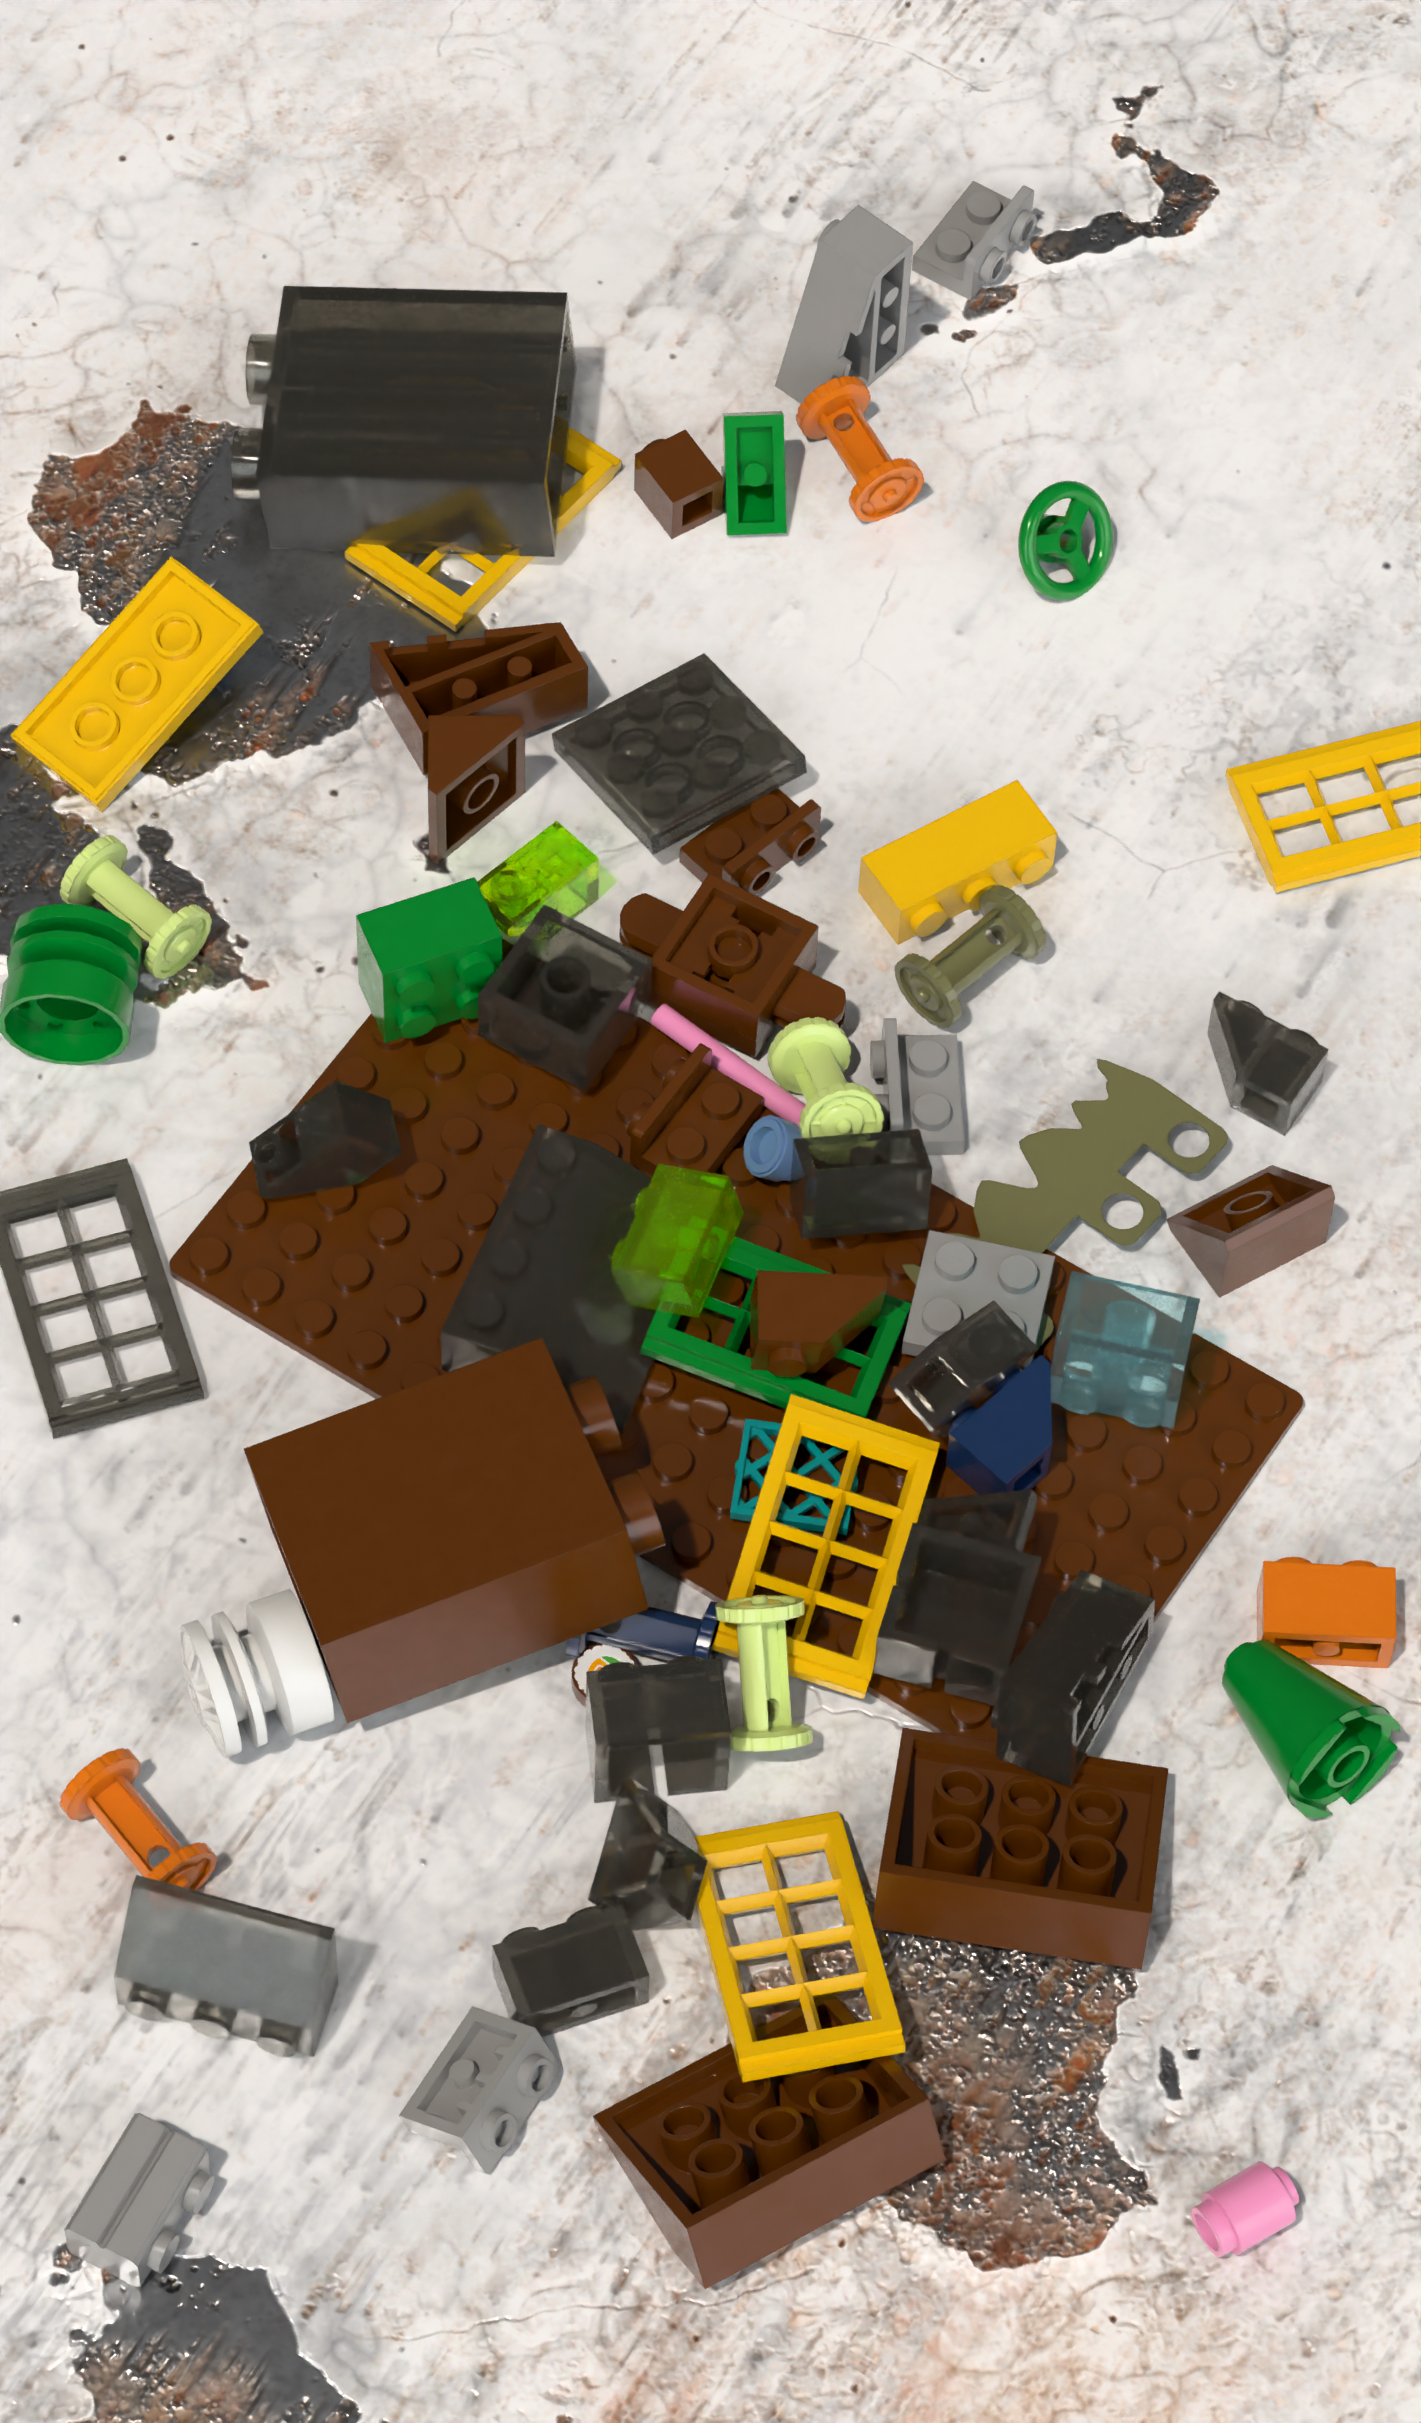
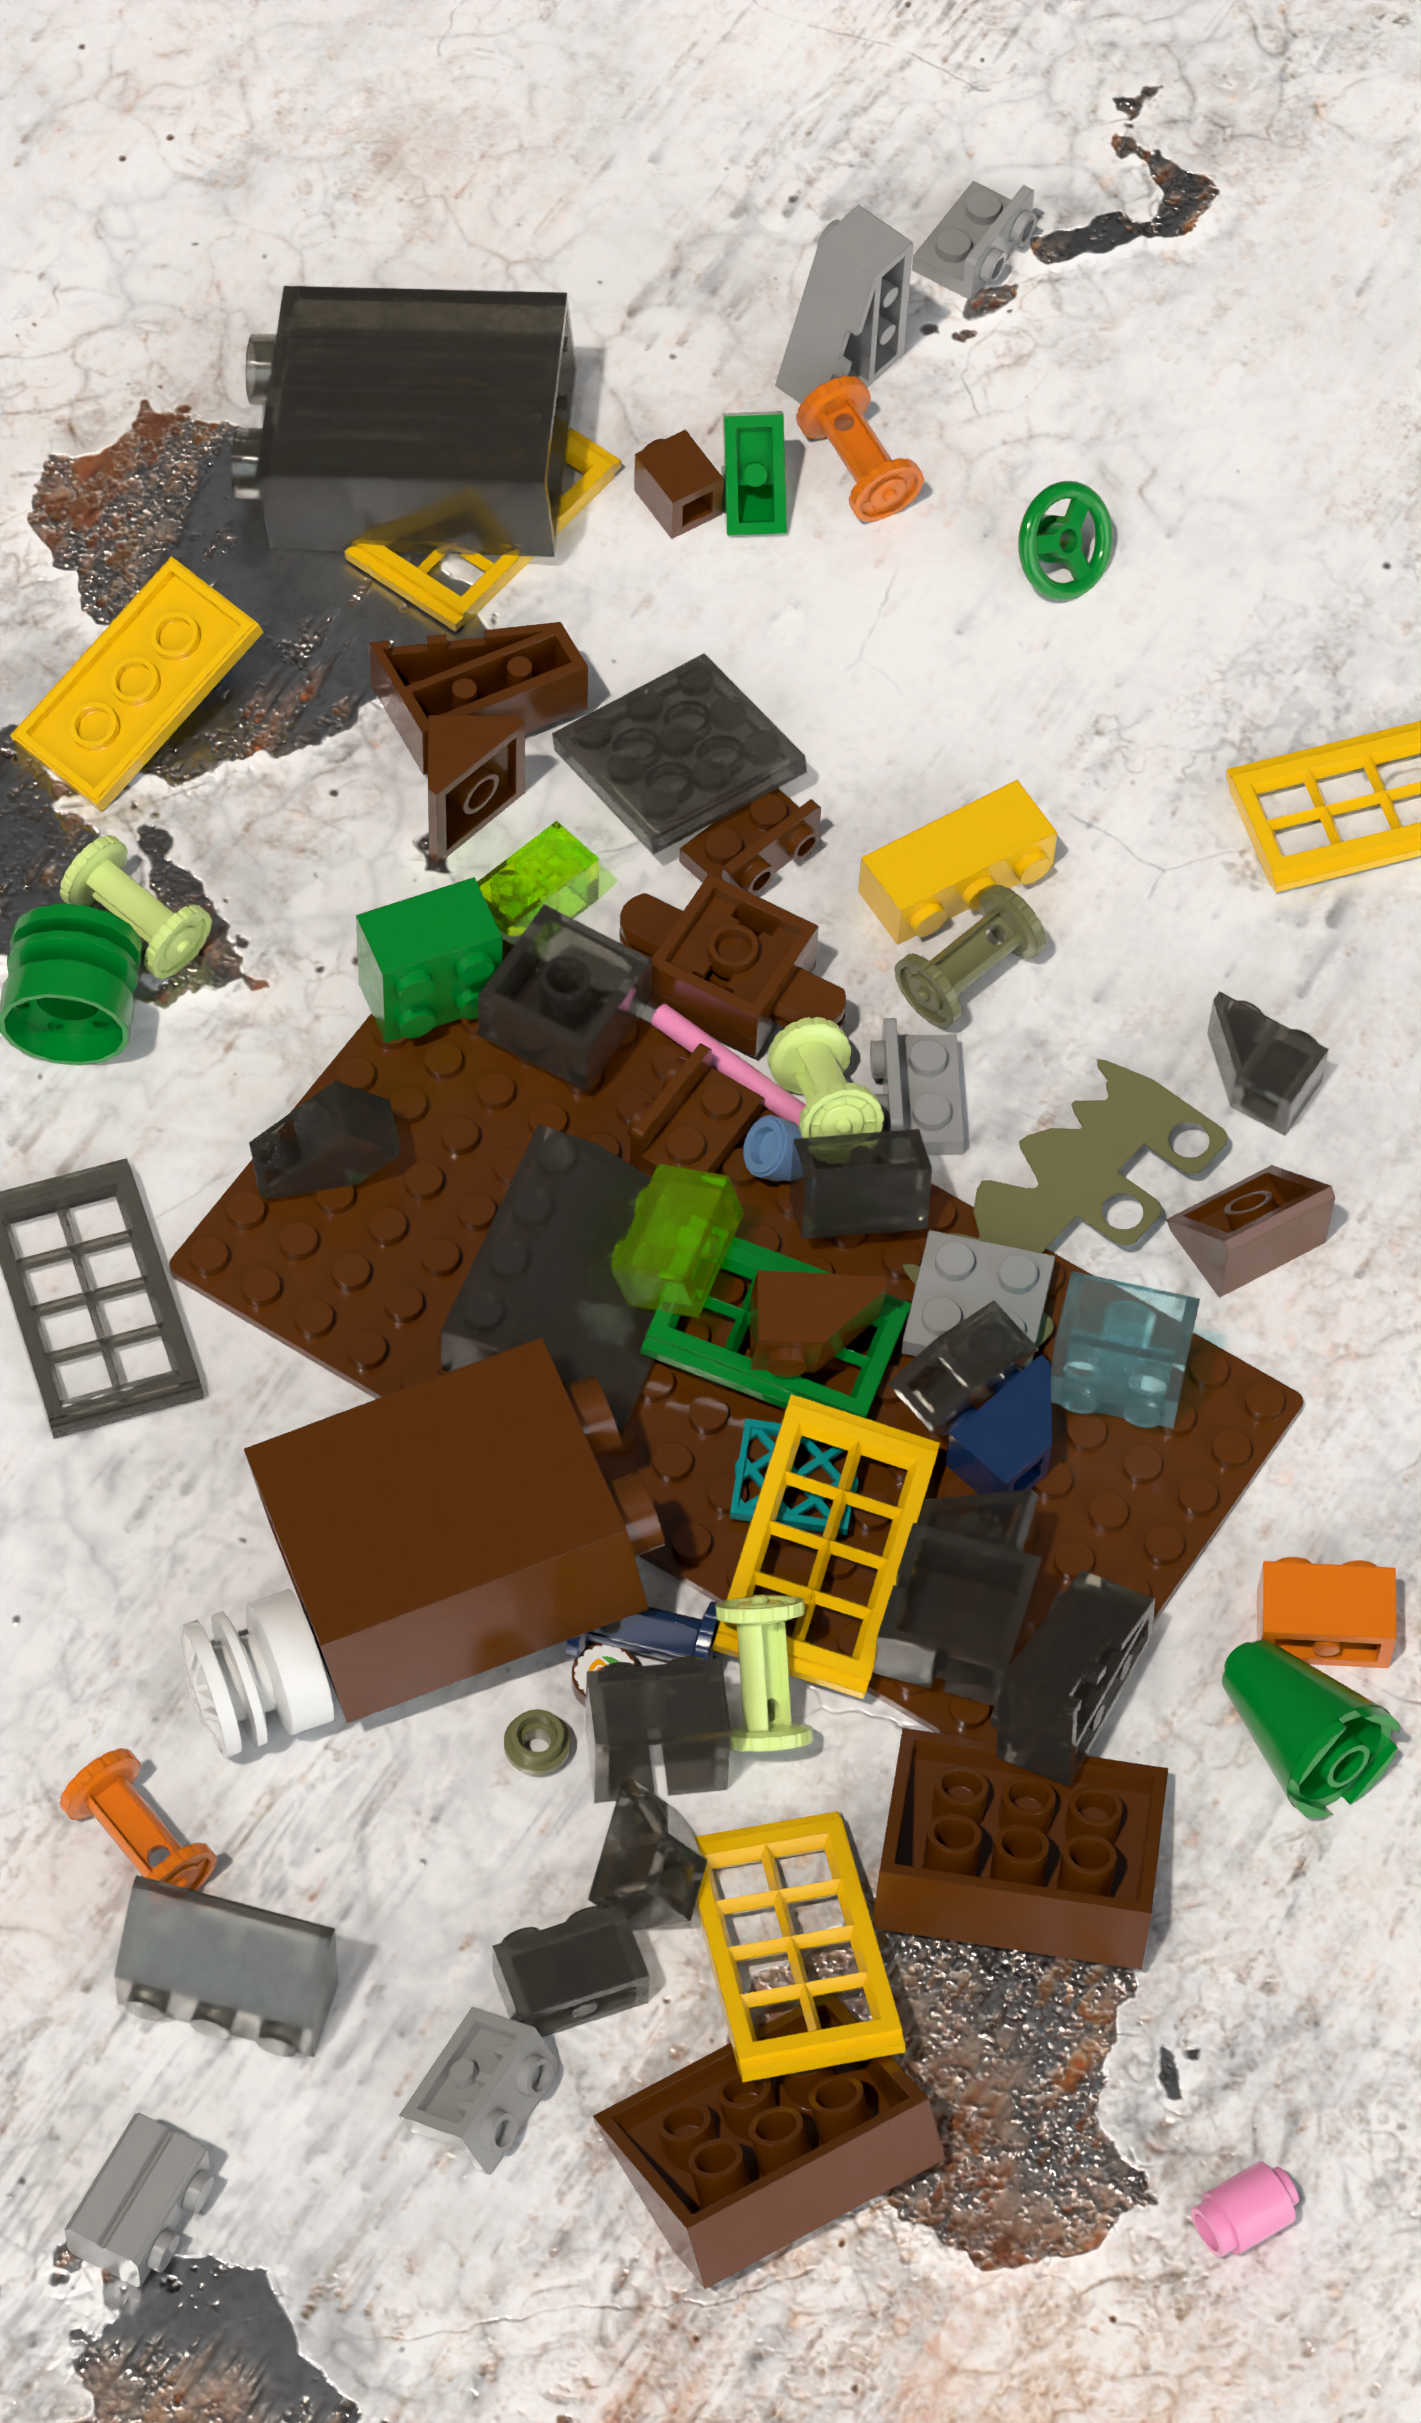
none -> olive plate [504,1709,571,1776]

